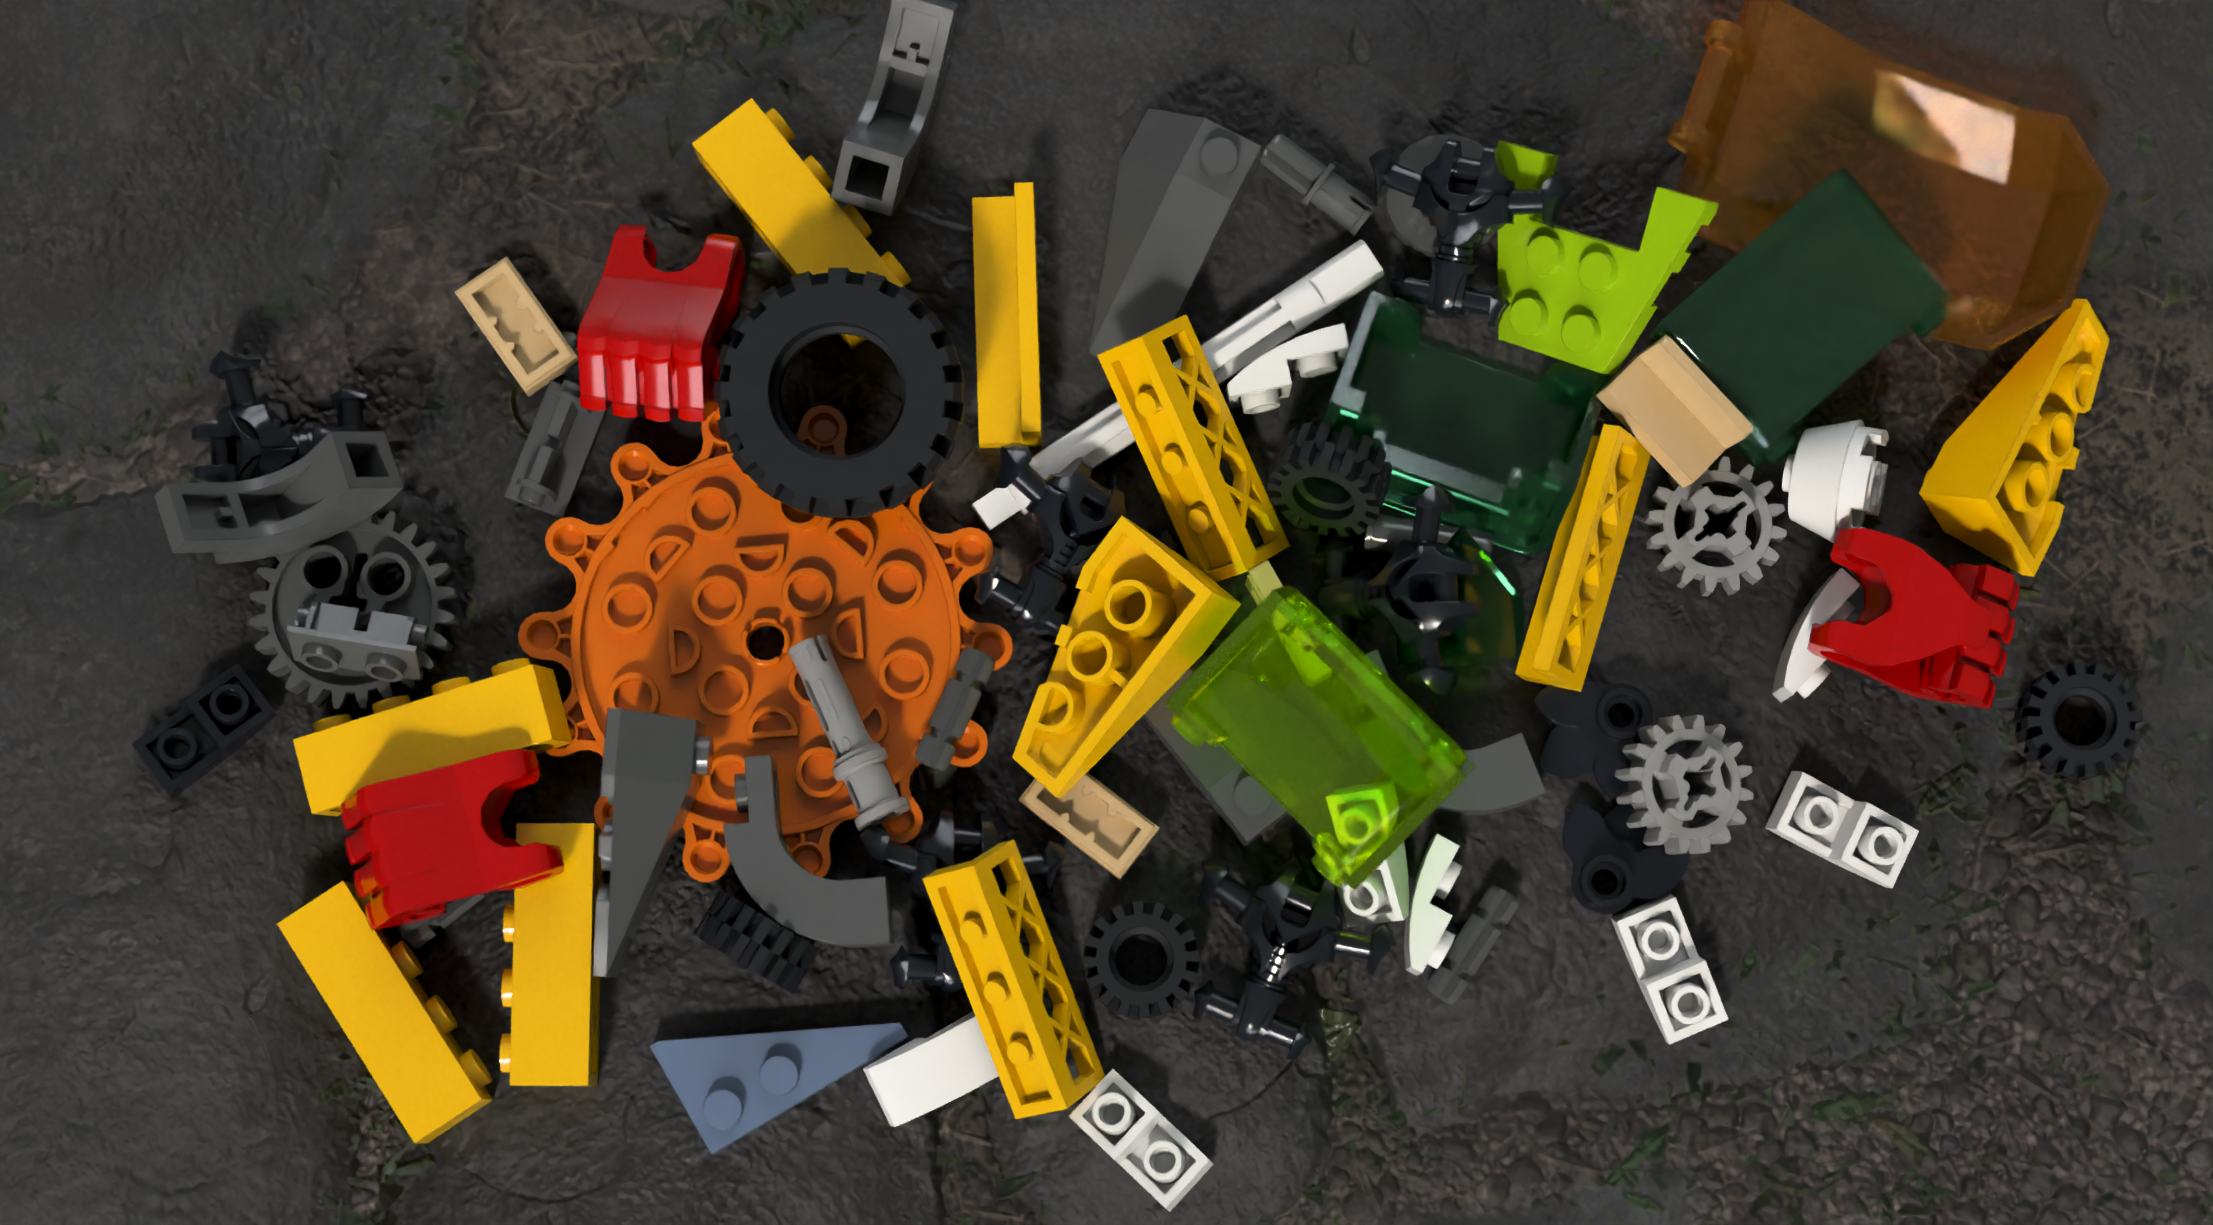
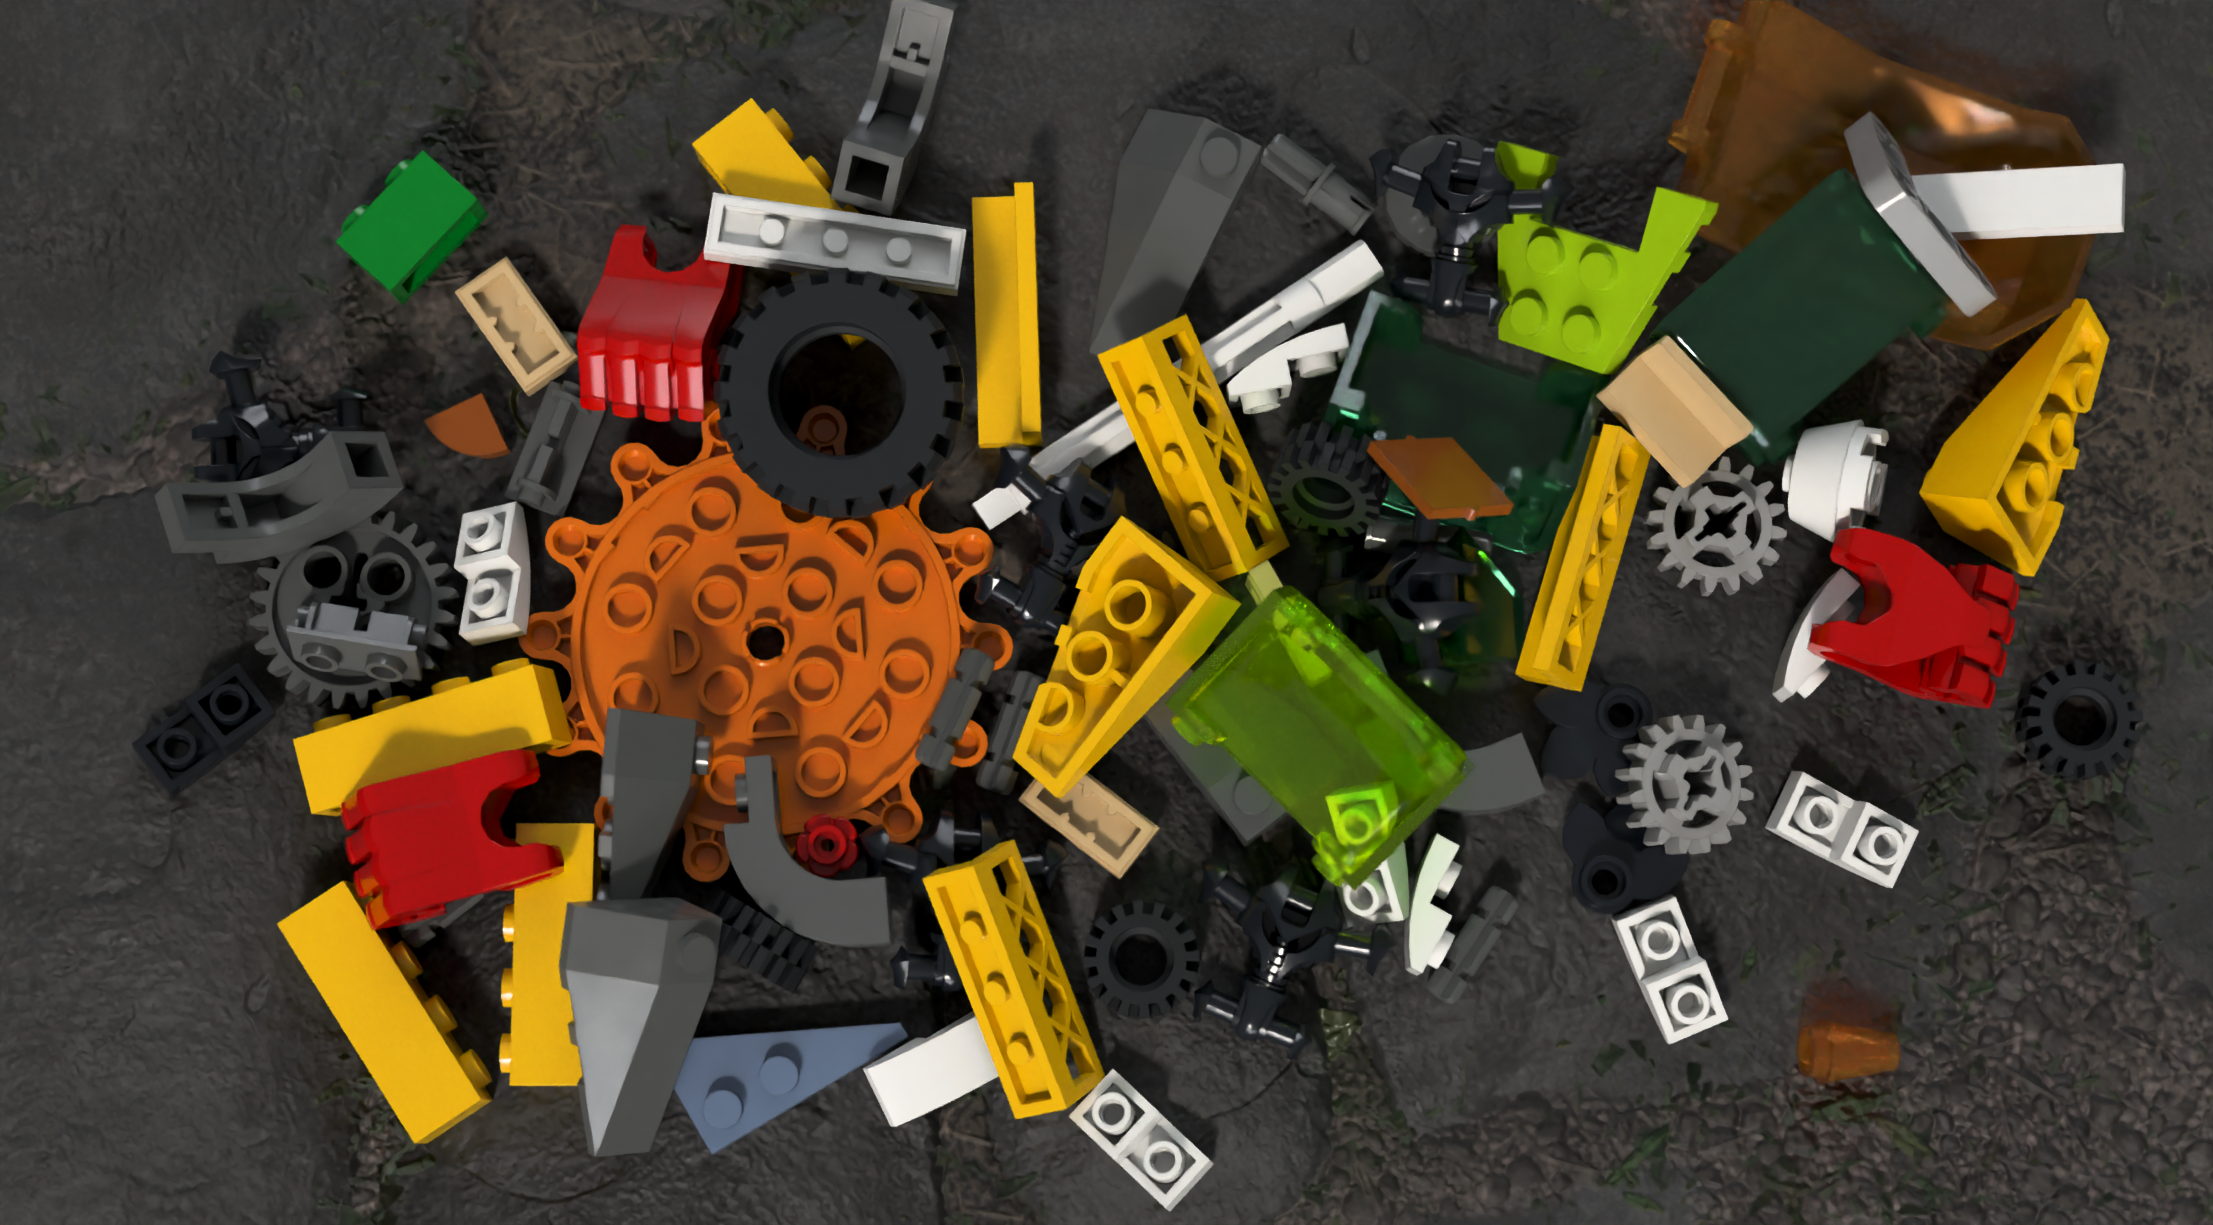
light grey pin [788,634,911,831] -> none
none -> green brick [335,150,489,305]
none -> dark orange tile [424,393,511,459]
none -> white slope [454,501,531,646]
none -> dark grey wedge [559,897,723,1157]
none -> white tile [703,192,966,296]
none -> red plate [795,814,860,878]
none -> dark grey axle [976,670,1046,795]
none -> dark orange piece [1367,435,1514,521]
none -> clear orange cone [1796,1019,1900,1084]
none -> light grey beam [1844,112,1998,317]
none -> white tile [1860,163,2126,245]

